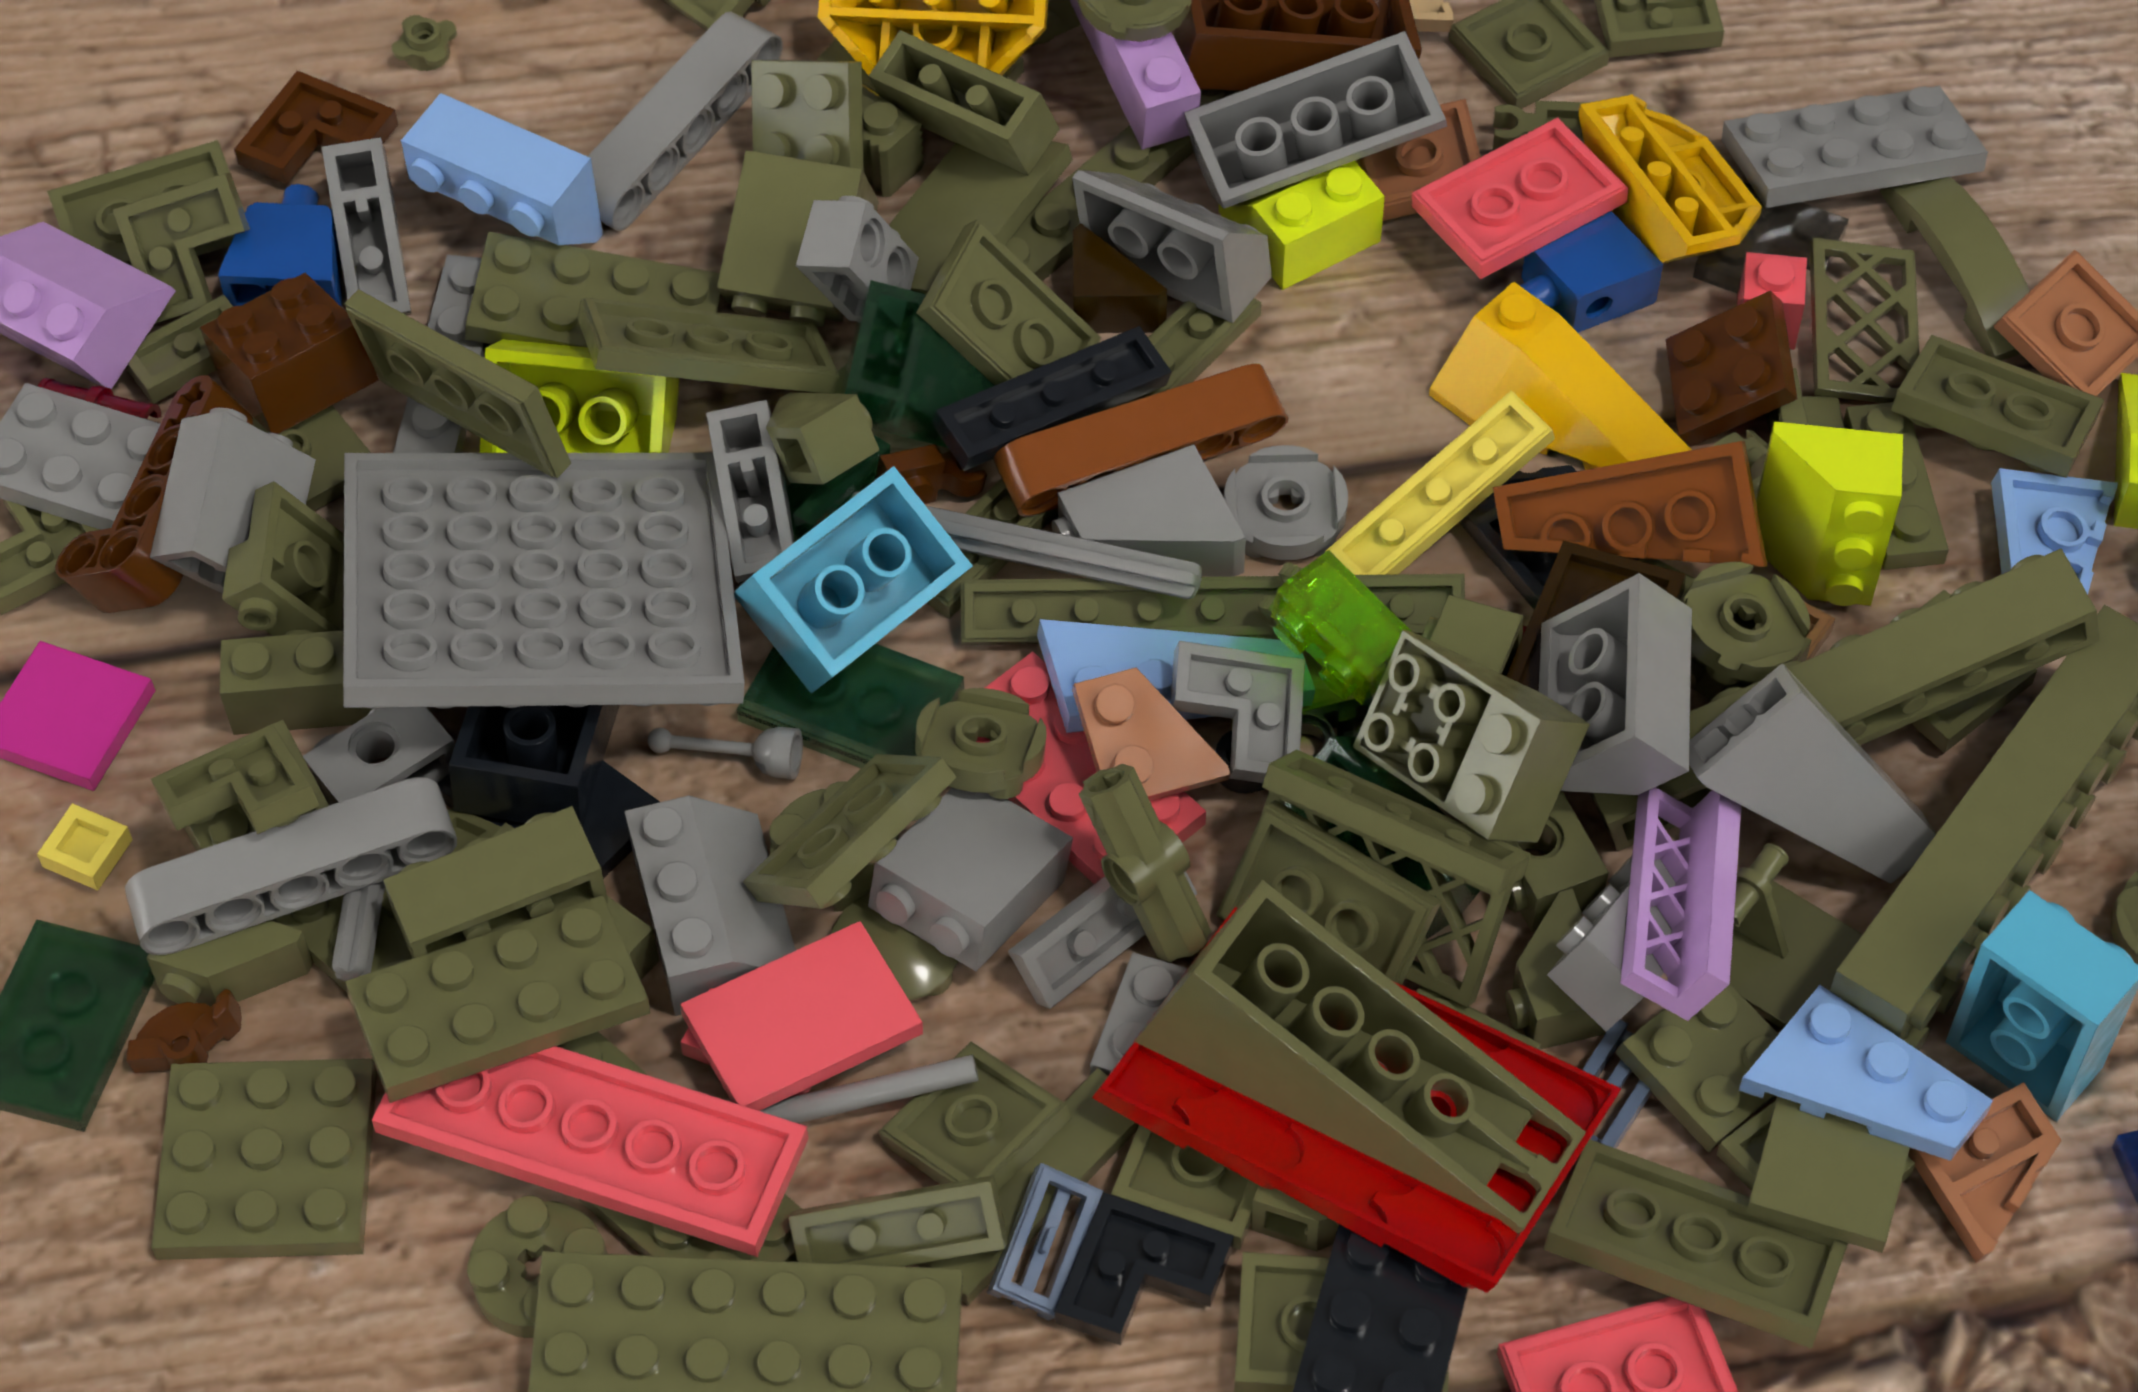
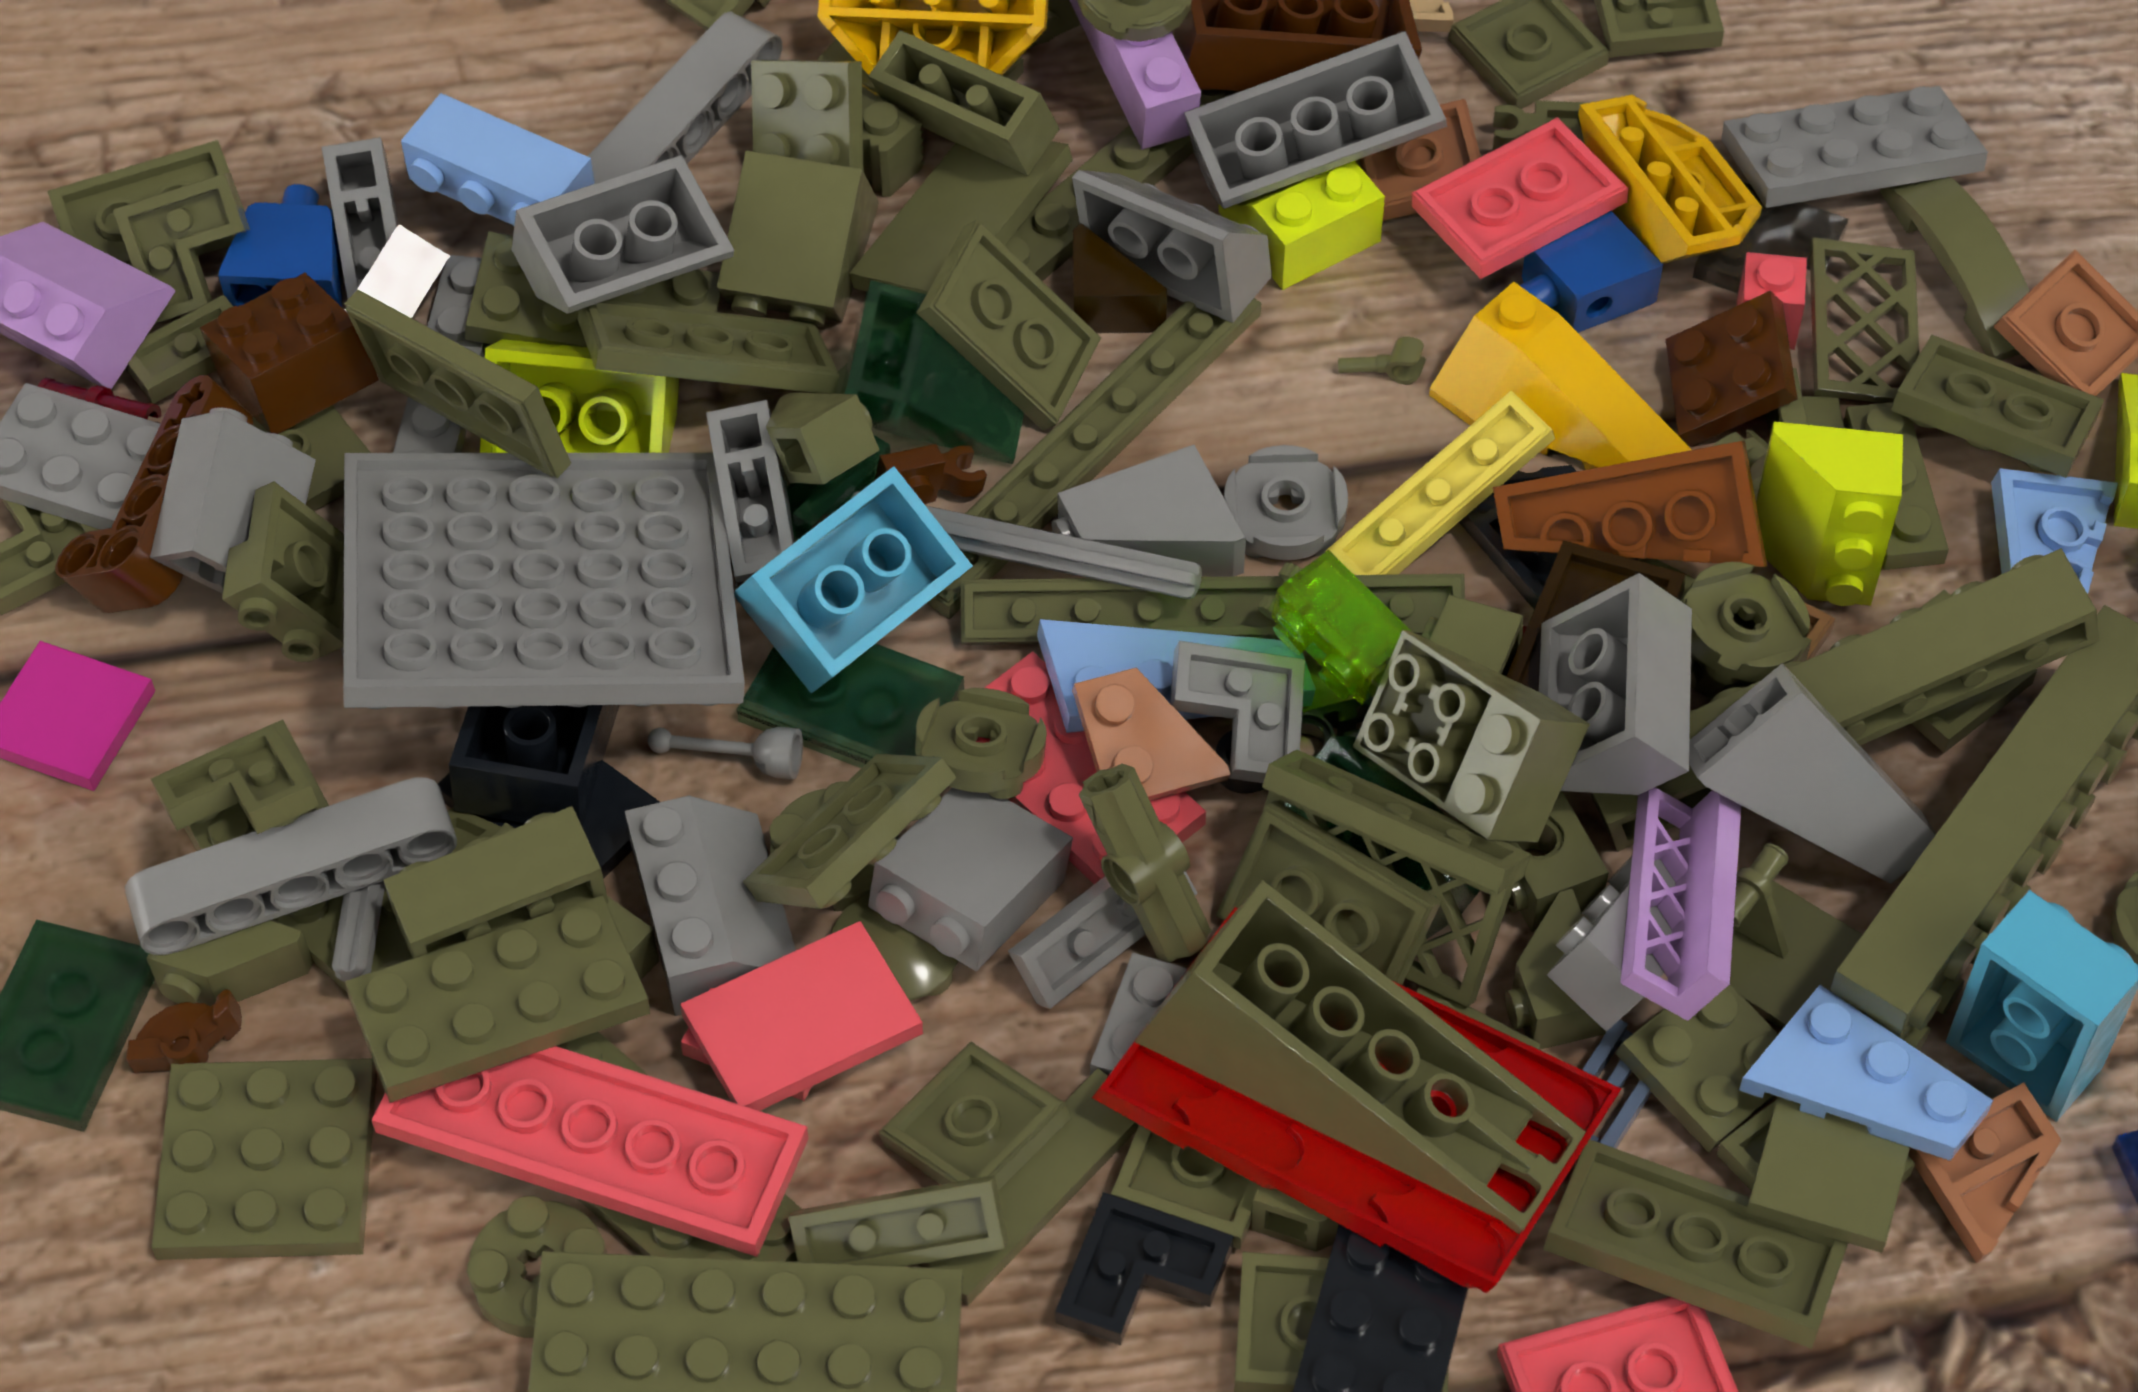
light yellow plate [37,803,133,891] -> none
olive brick [220,630,372,735] -> none
reddish brown plate [234,70,398,184] -> none
light grey brick [303,707,455,806] -> none
olive plate [392,15,457,71] -> none
light grey bar [761,1055,979,1123] -> none
light grey brick [796,195,919,323] -> none
black plate [932,326,1172,471] -> none
sand blue tile [987,1163,1103,1321] -> none
dark orange beam [993,363,1288,516] -> none
none -> tile [345,224,450,318]
none -> light grey slope [511,155,734,314]
none -> olive hand [1338,337,1426,385]

